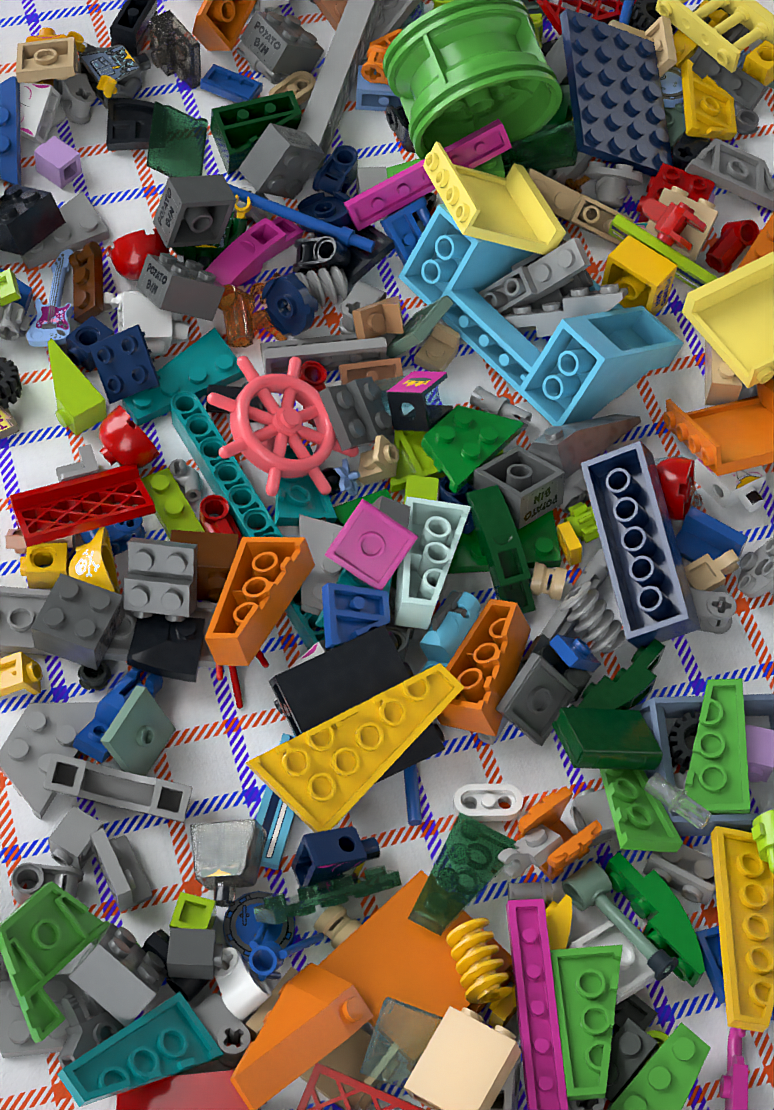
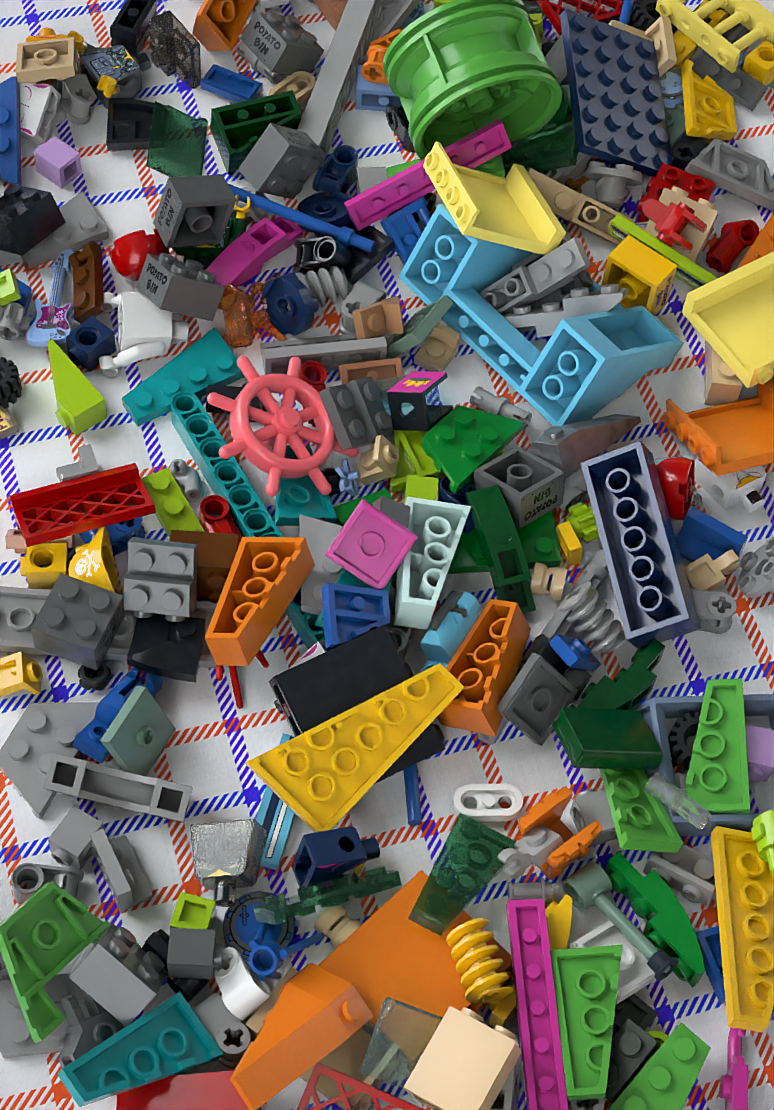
dark blue hinge [89,324,161,404] -> none
red cylinder [99,405,160,469] -> none
flat silver plate [735,109,759,135] -> none

